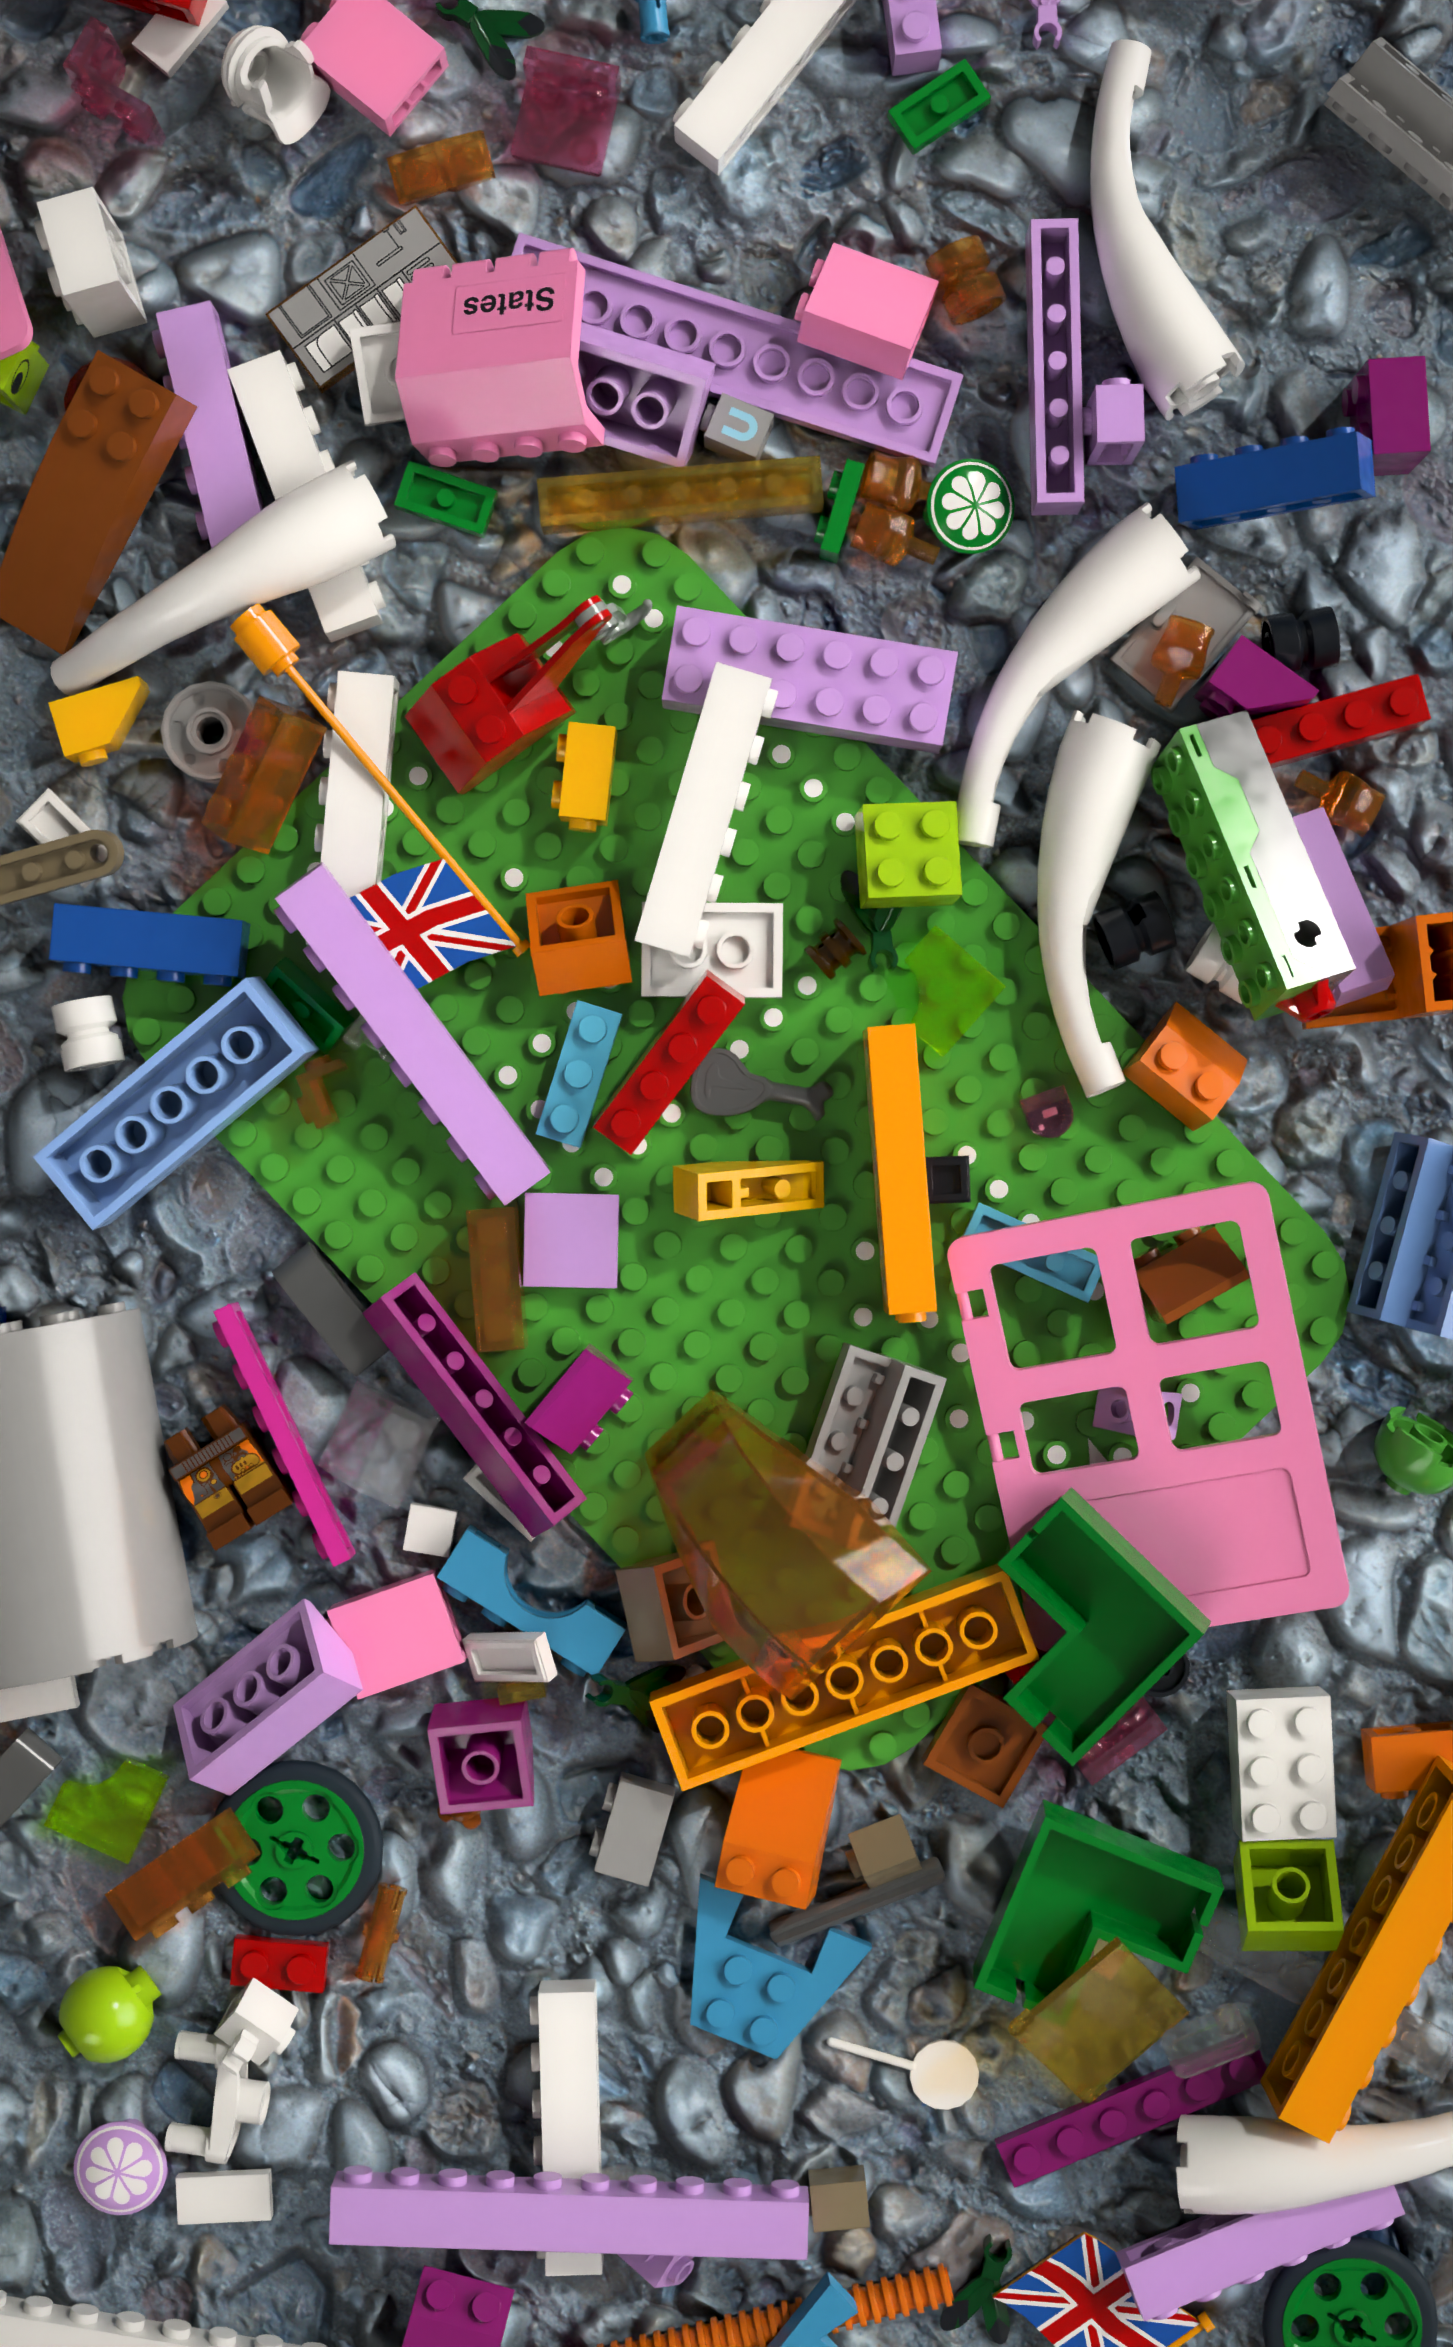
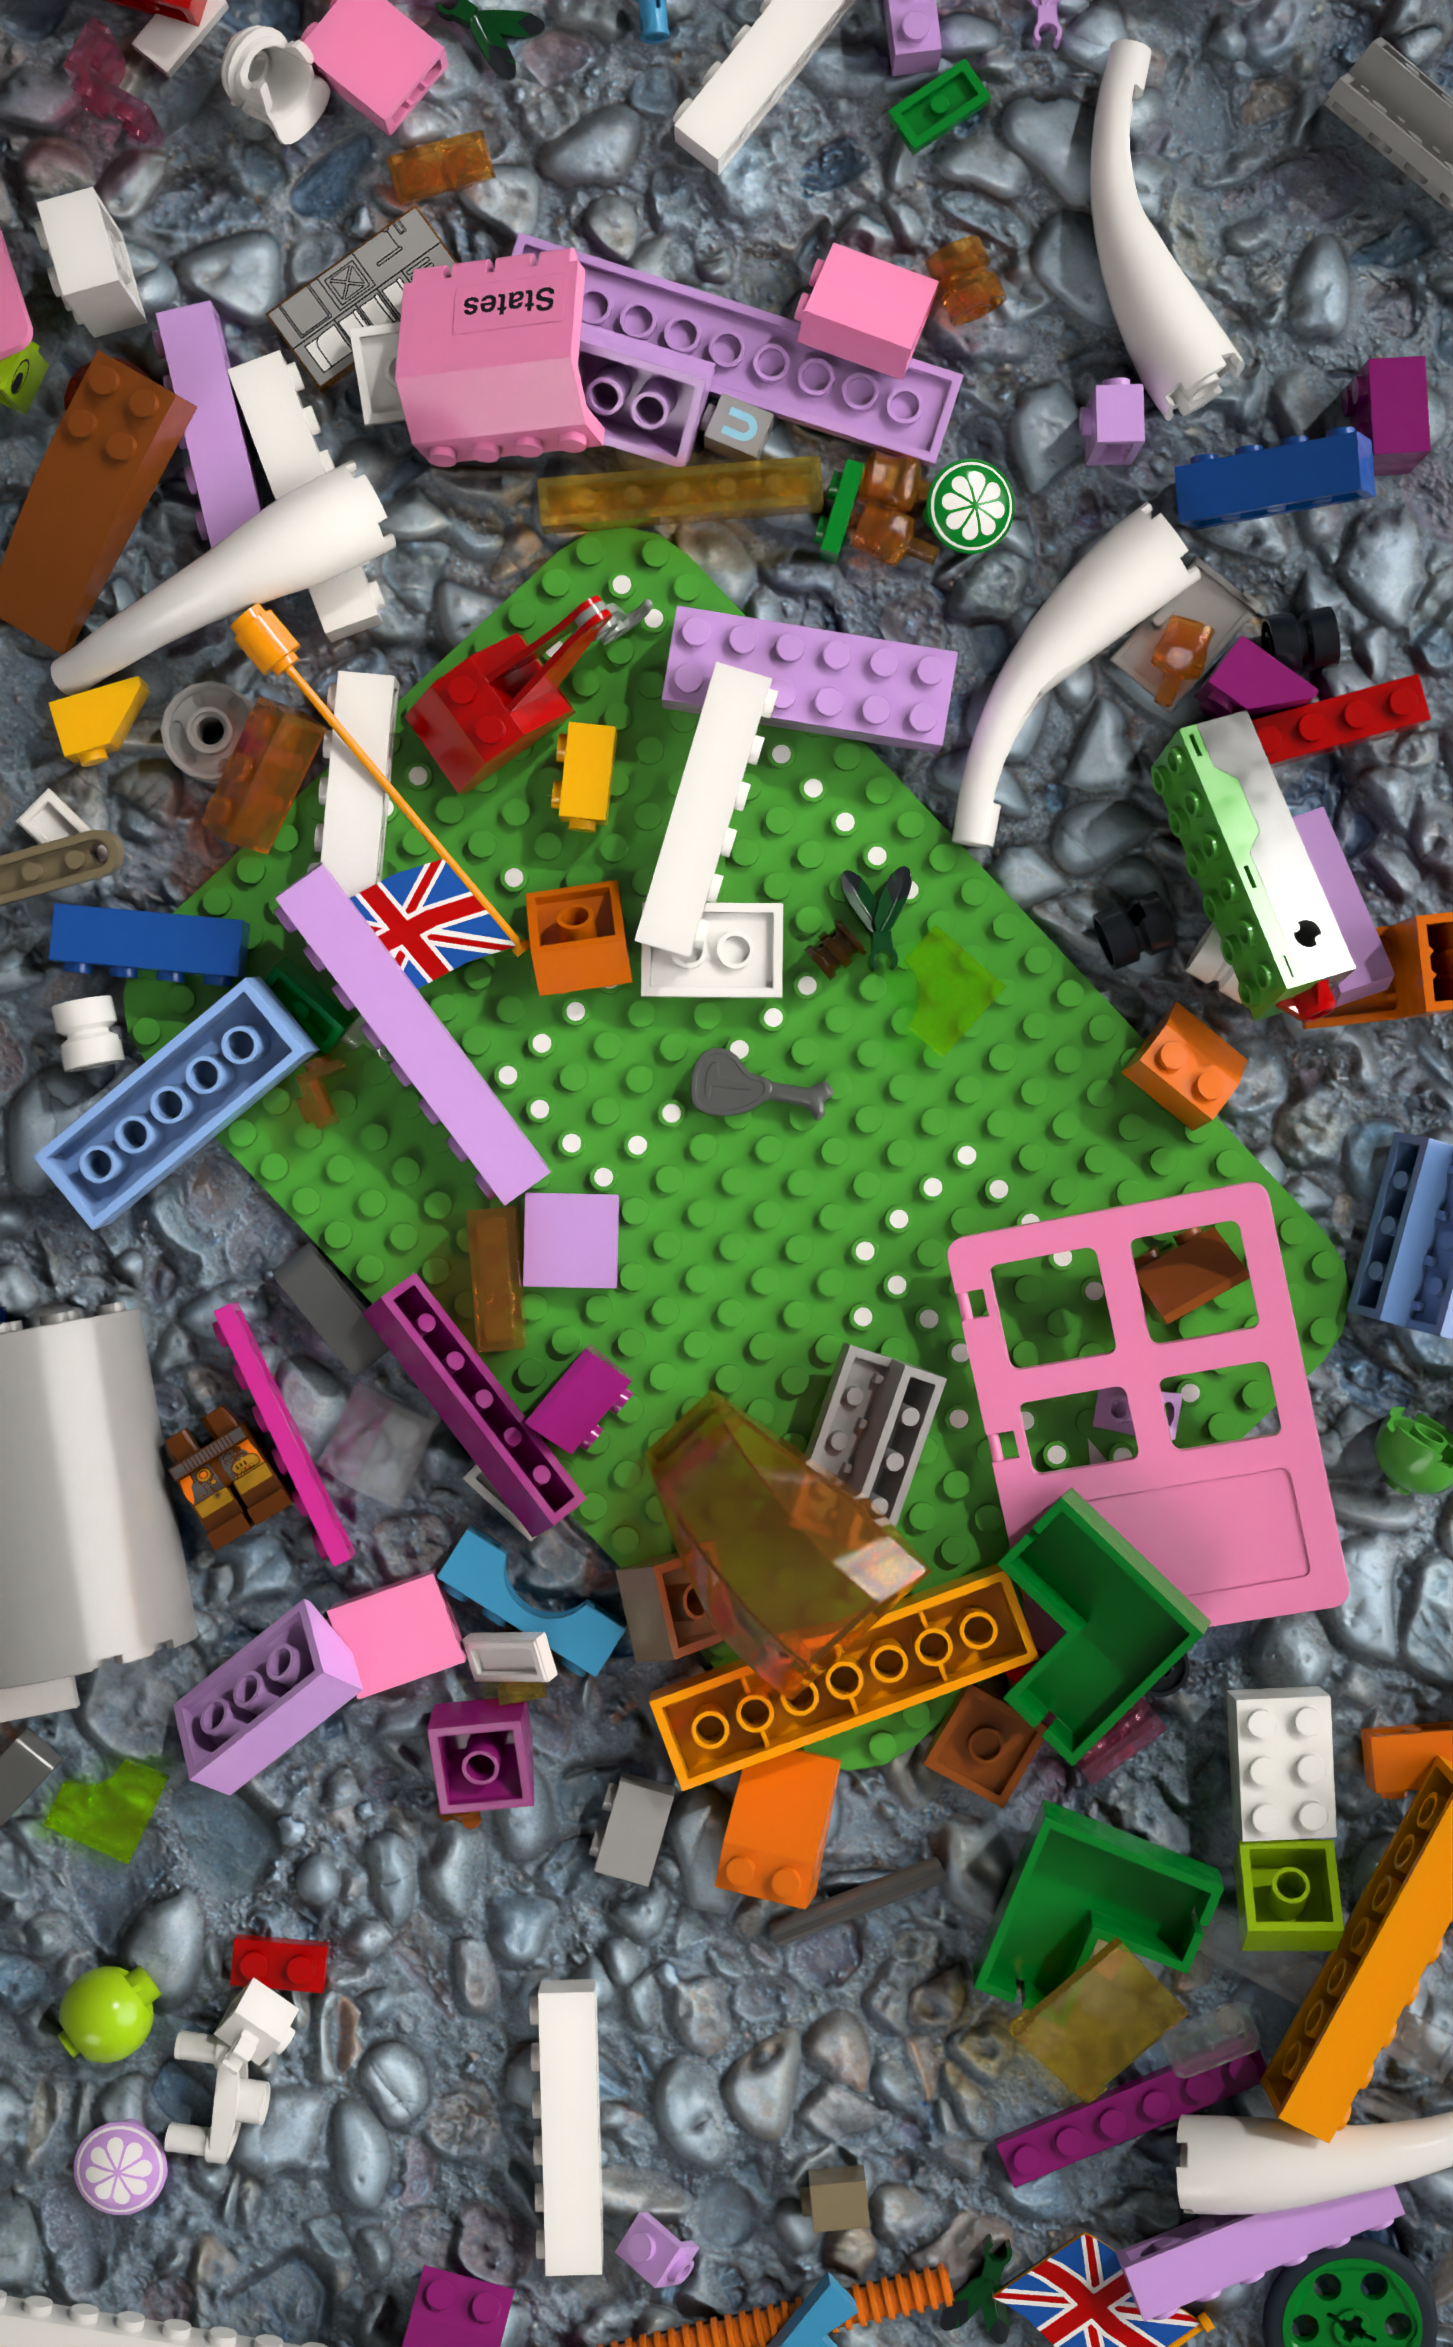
clear orange brick [104,1807,261,1942] -> none
white tile [176,2168,273,2225] -> none
green wedge [207,1760,384,1936] -> none
lavender brick [329,2165,809,2260] -> none
clear orange pin [354,1882,408,1984] -> none
green plate [394,461,499,538] -> none
white tile [403,1502,458,1558] -> none
clear pink bracket [511,45,621,177] -> none
medium azure plate [536,1000,623,1148] -> none
dark green piece [585,1663,686,1733] -> none
red brick [593,969,745,1155] -> none
yellow slope [673,1160,824,1221] -> none
dark azure wing [690,1873,872,2060] -> none
white piece [826,2037,979,2110] -> none
dark tan brick [845,1814,922,1889] -> none
lime brick [854,801,962,909] -> none
light orange brick [863,1023,937,1323] -> none
black tile [925,1155,971,1204] -> none
medium azure plate [962,1202,1101,1303] -> none
clear pink tile [1019,1085,1074,1138] -> none
lavender brick [1025,218,1085,516] -> none
white brick [1037,710,1161,1098] -> none
clear orange piece [1294,769,1386,837] -> none

